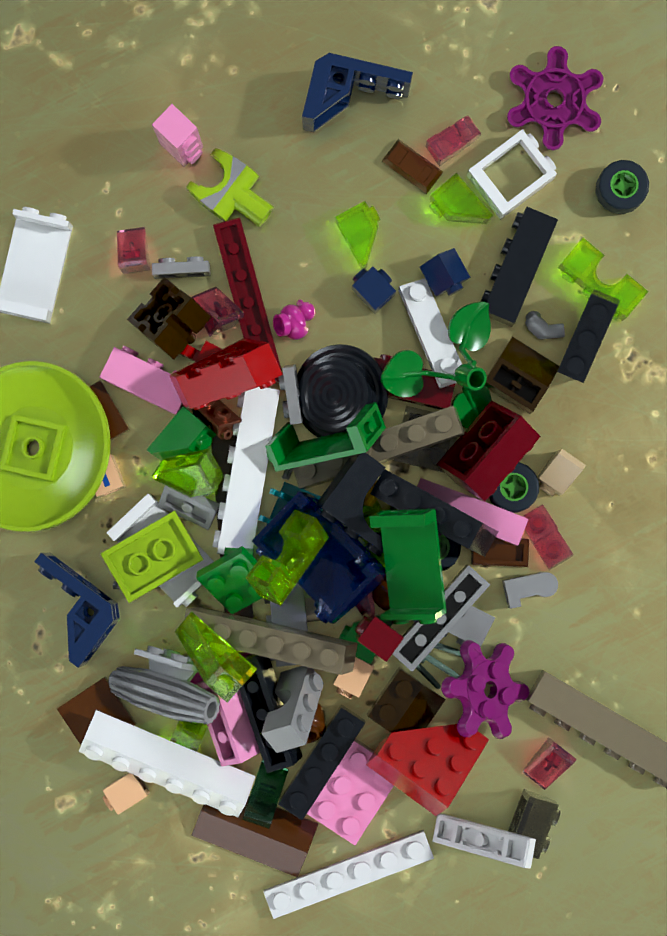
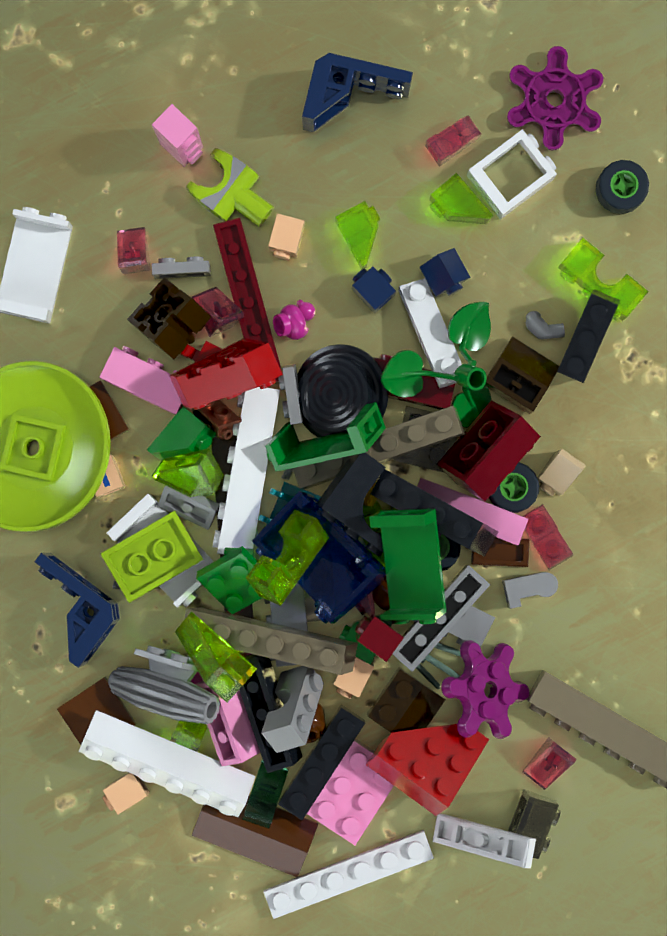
reddish brown tile [382,139,443,194] -> none
black brick [480,207,558,327] -> none
none -> light nougat brick [268,214,305,260]

